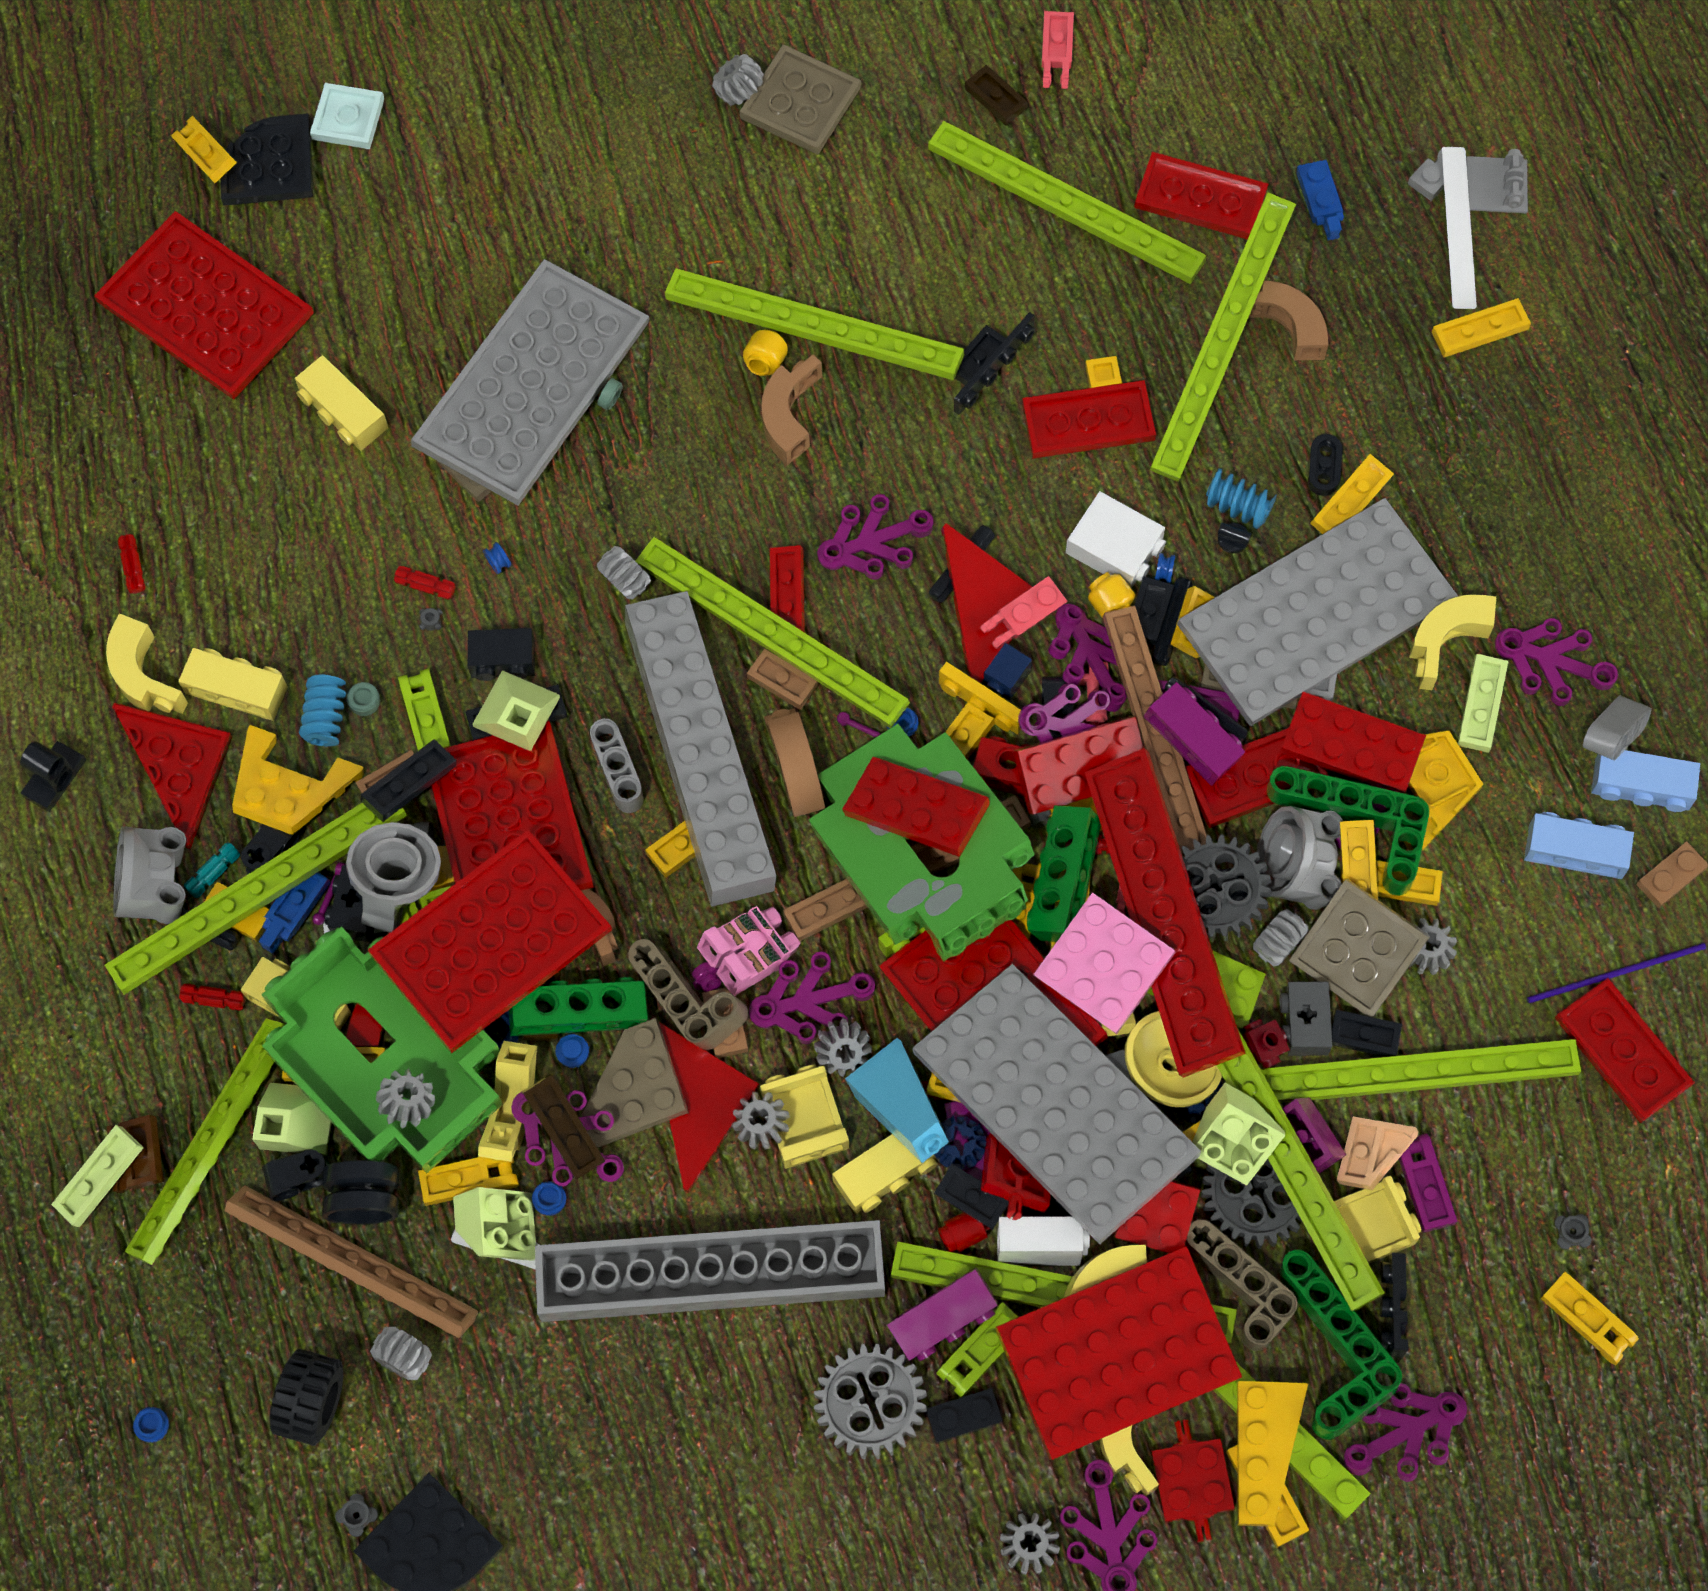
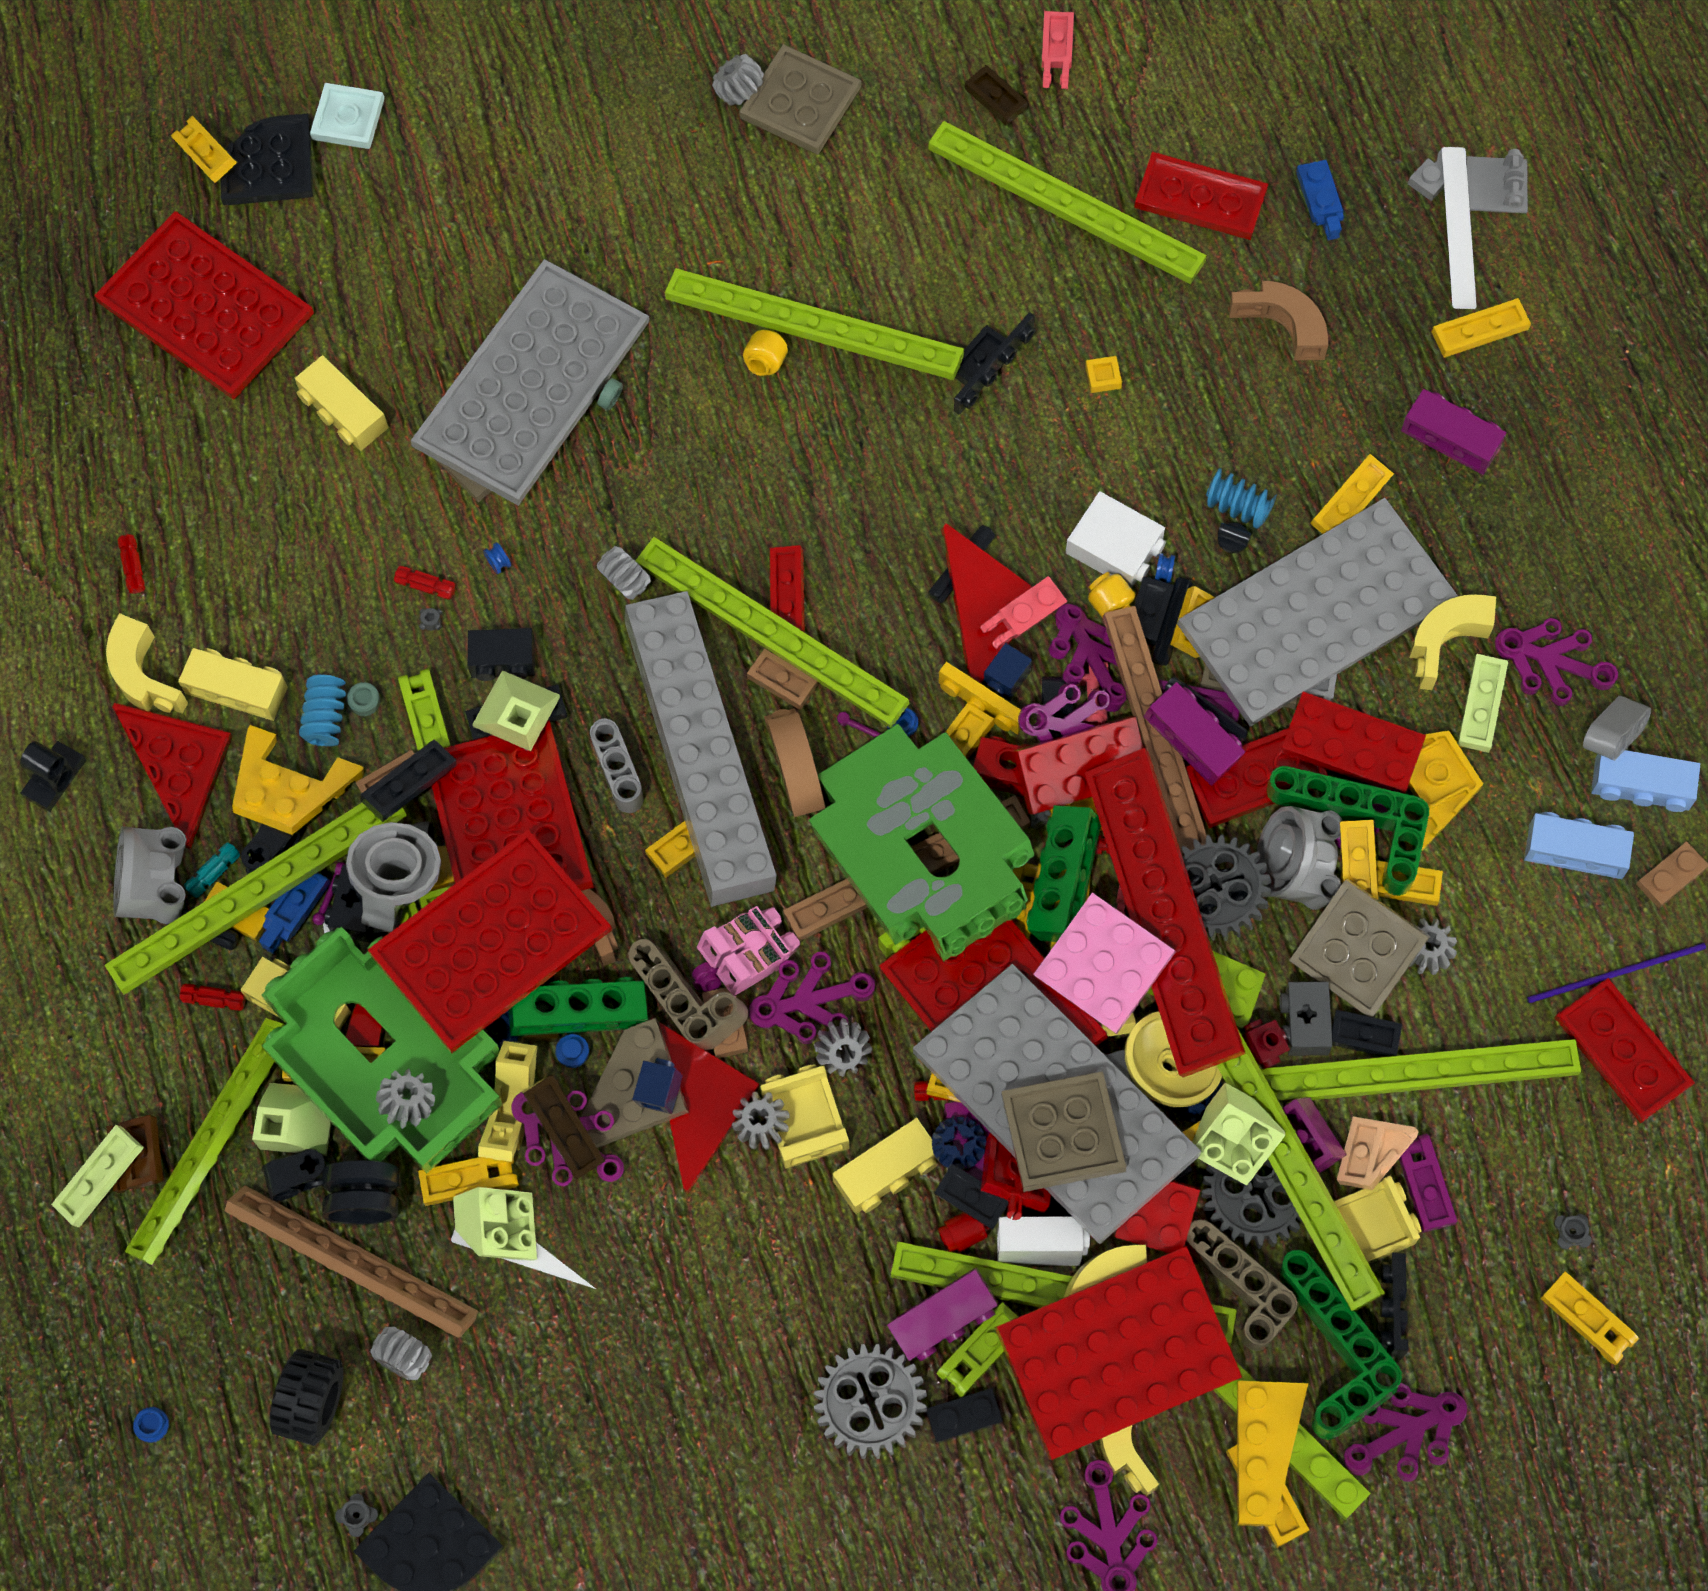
blue plate [532,1181,567,1216] -> none
light grey brick [535,1220,885,1322] -> none
medium nougat arch [761,355,822,466] -> none
magenta plant [817,494,933,580] -> none
red plate [842,756,990,857] -> none
medium azure slope [845,1038,949,1163] -> none
light grey gear [1000,1513,1060,1575] -> none
red plate [1022,380,1156,459] -> none
lime plate [1150,193,1296,482] -> none
red plate [1152,1420,1235,1542] -> none
light grey gear [1253,909,1308,967] -> none
black plate [1308,434,1343,496] -> none
none -> dark blue brick [632,1058,683,1114]
none -> dark tan plate [1001,1071,1126,1192]
none -> magenta brick [1401,388,1507,475]

